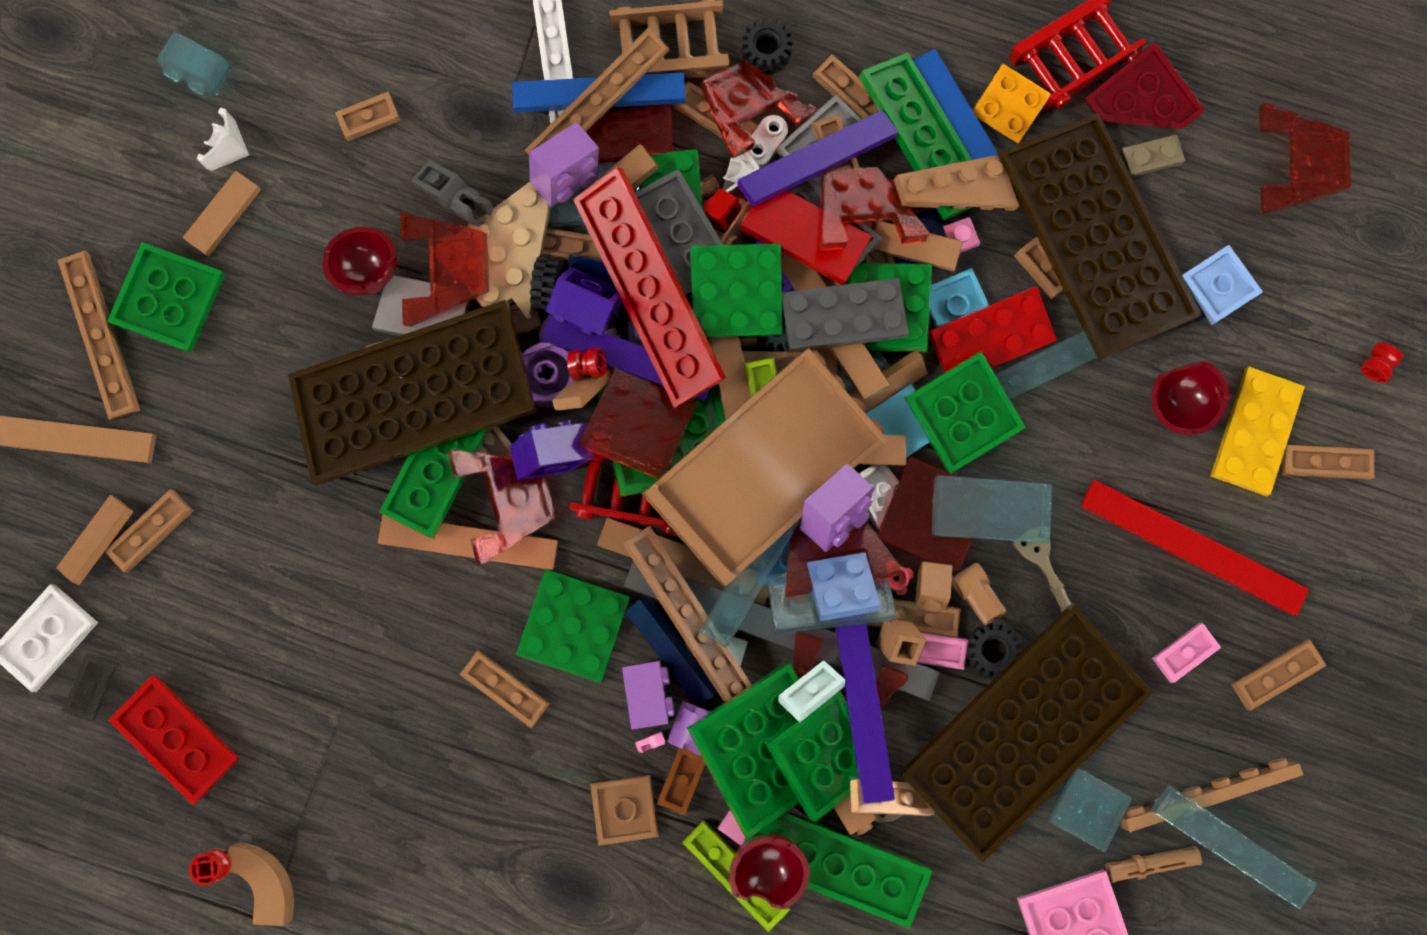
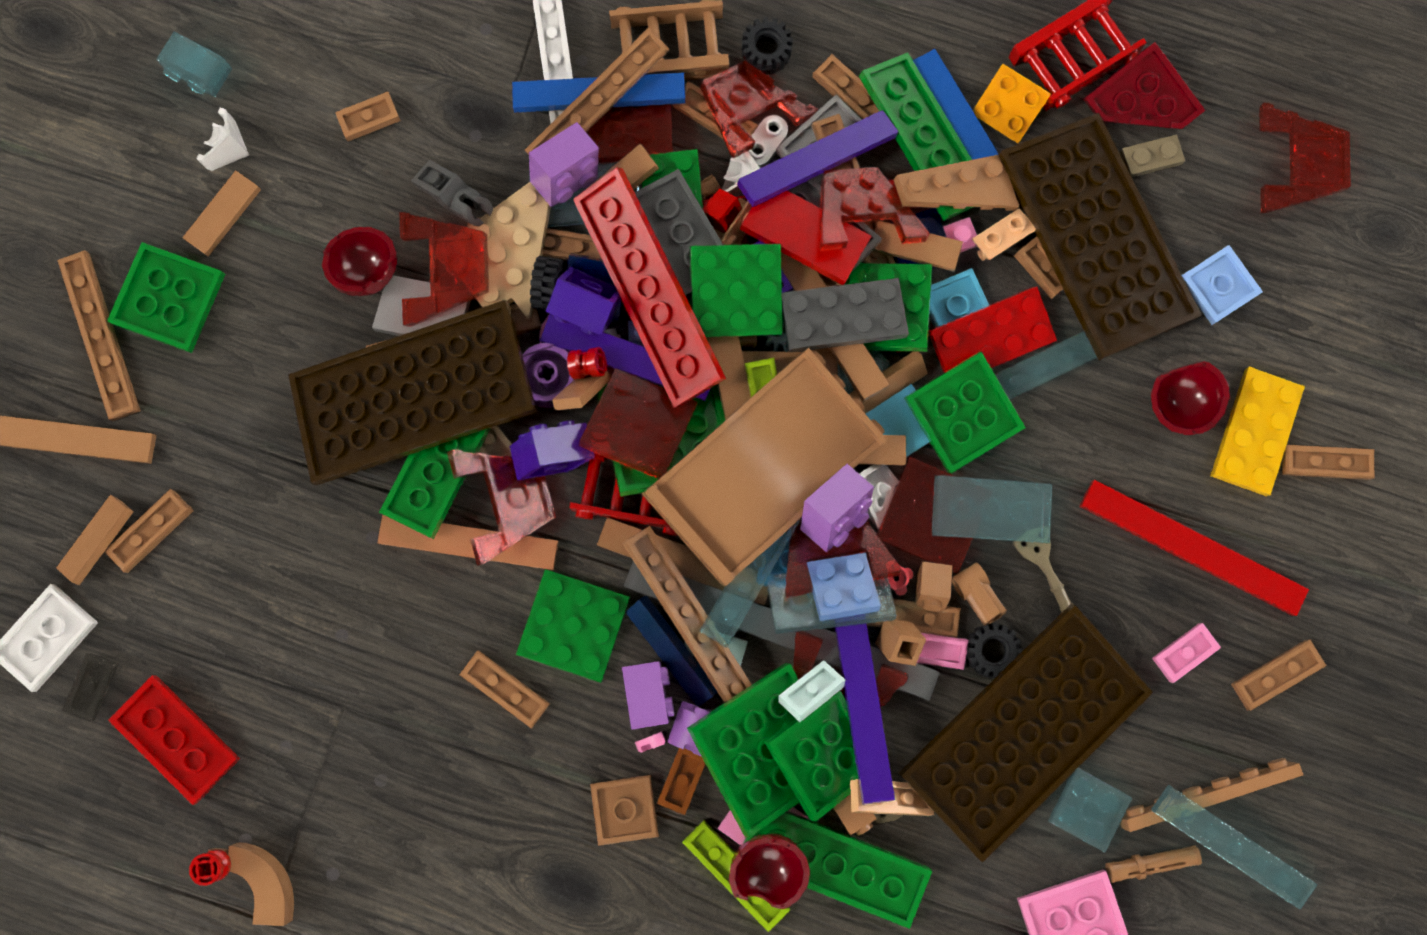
red wheel [1360,343,1403,383] -> none
none -> light nougat hinge [972,208,1036,261]

